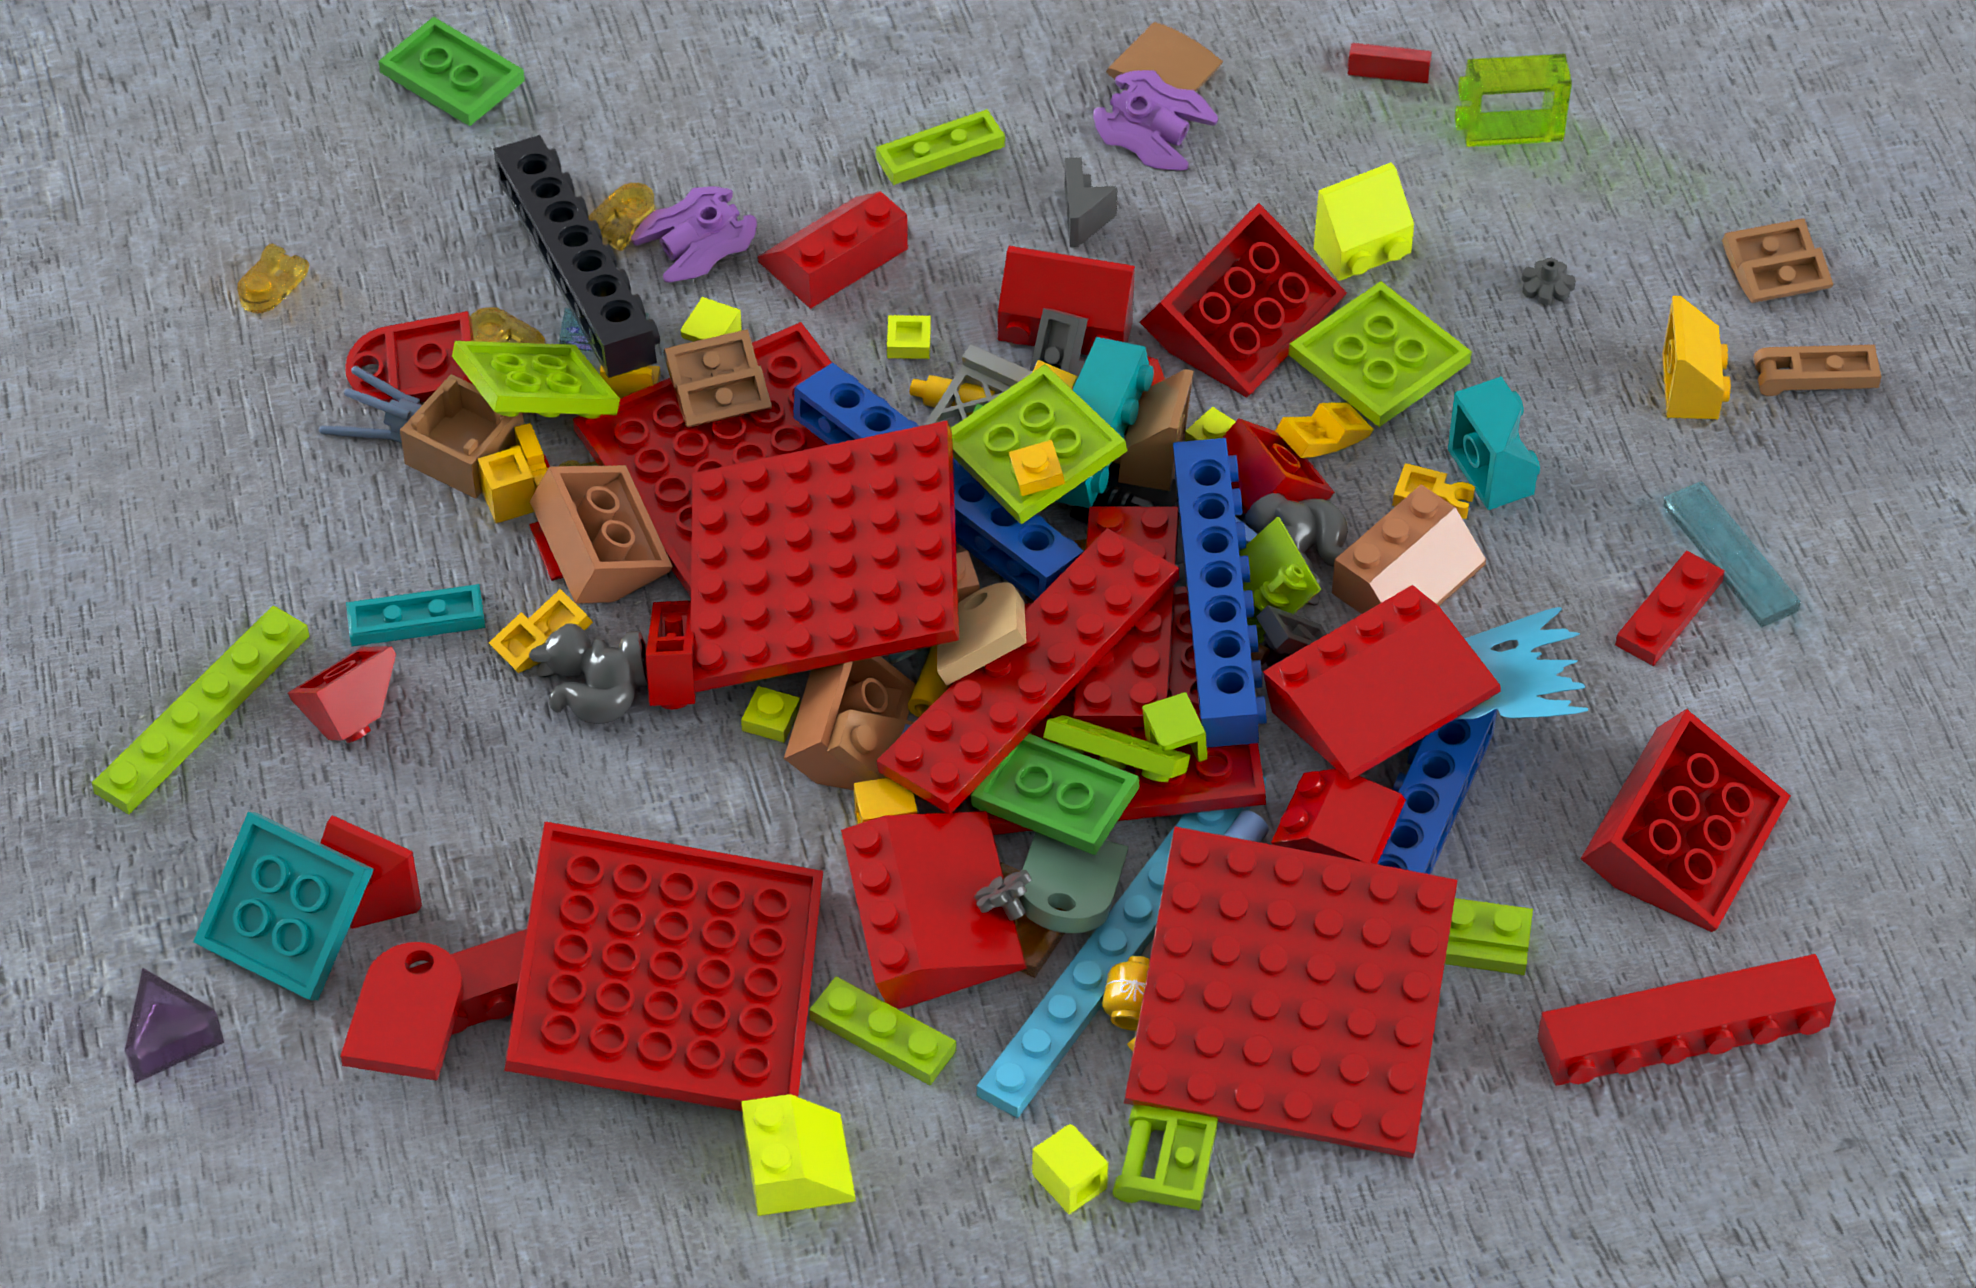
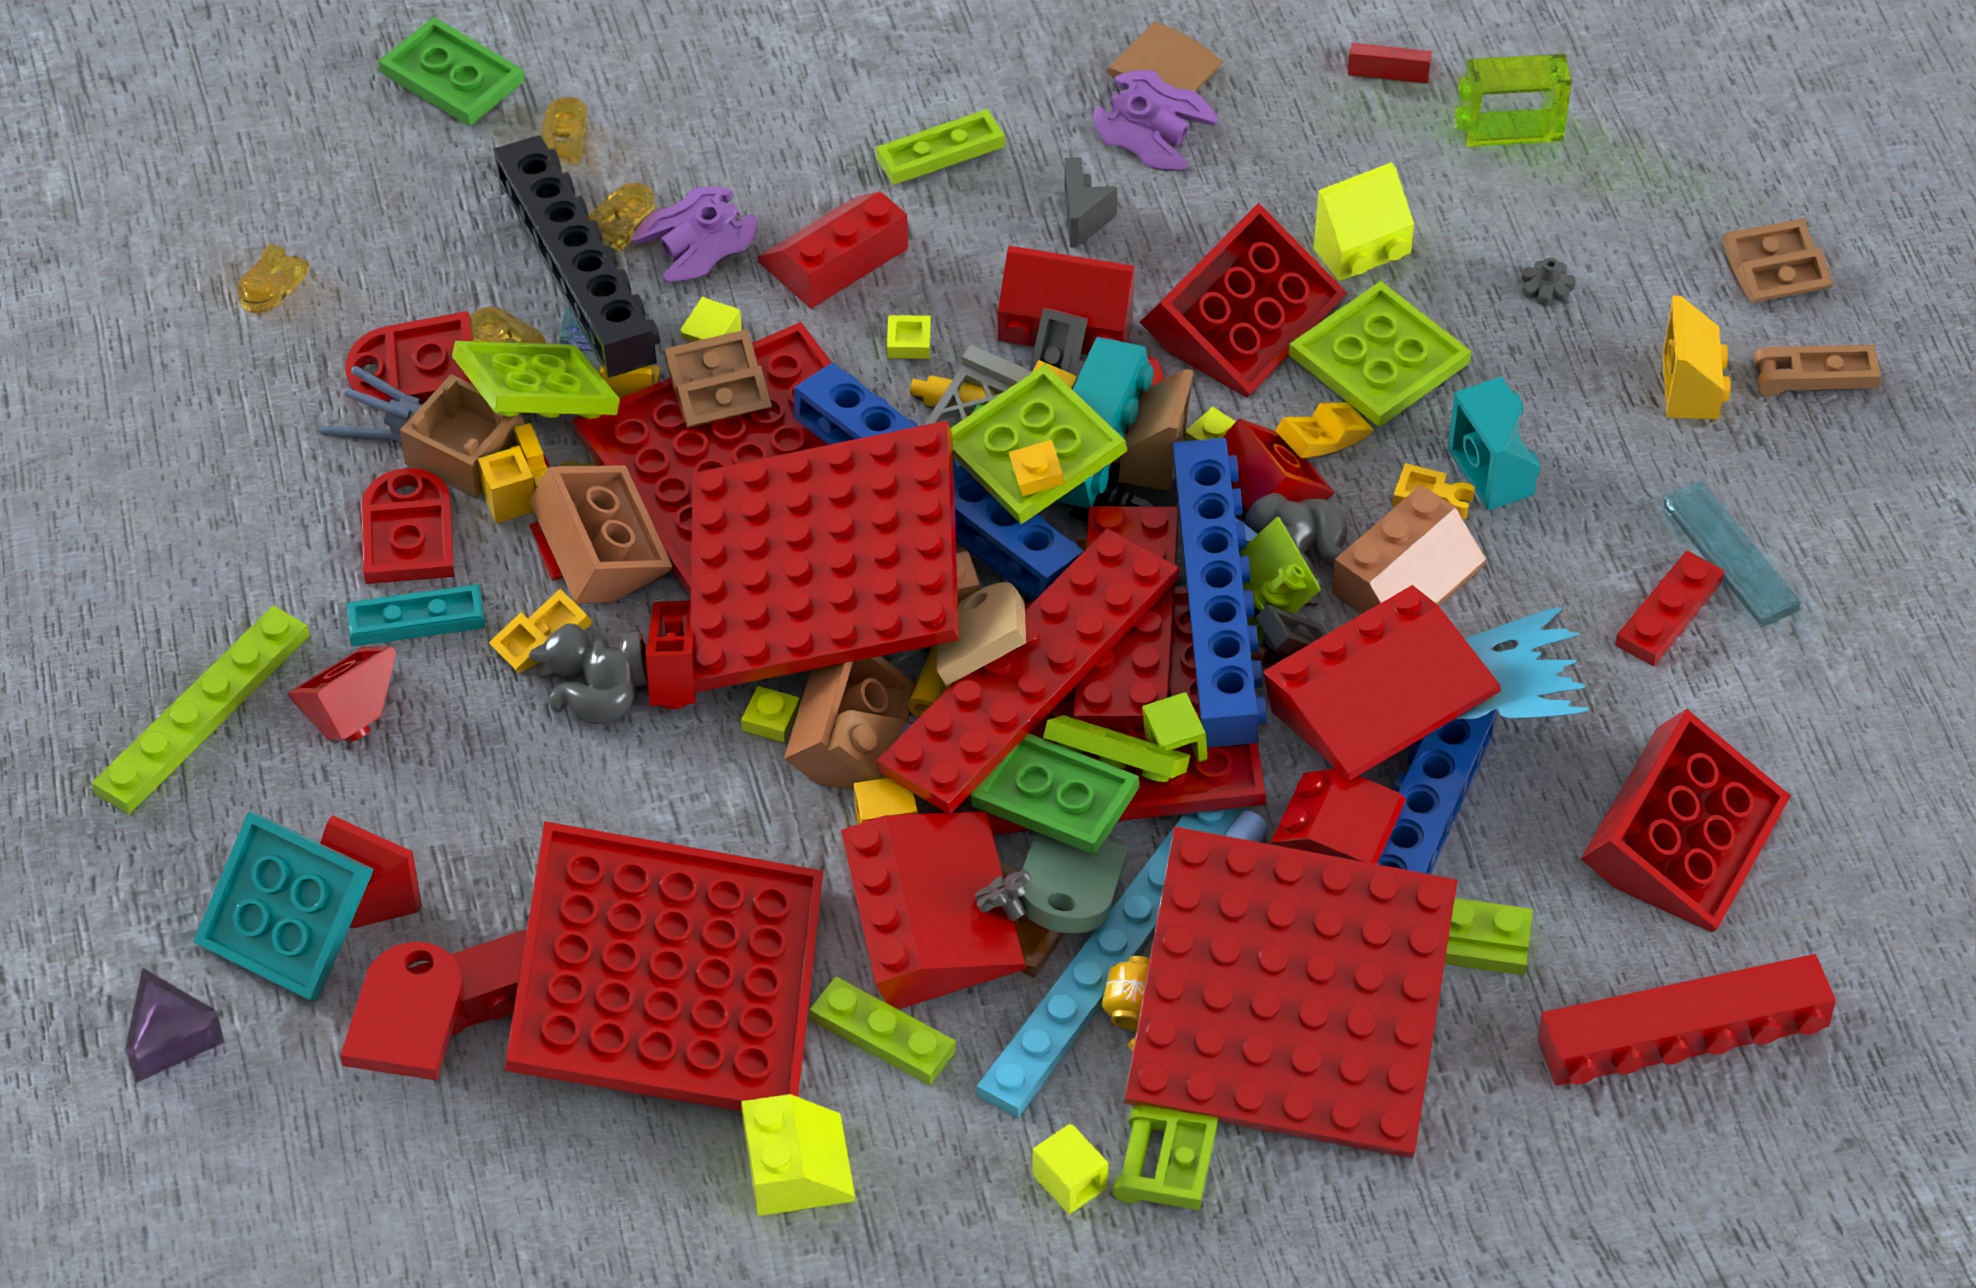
none -> red tile [362,468,454,584]
none -> clear yellow plate [541,97,588,163]

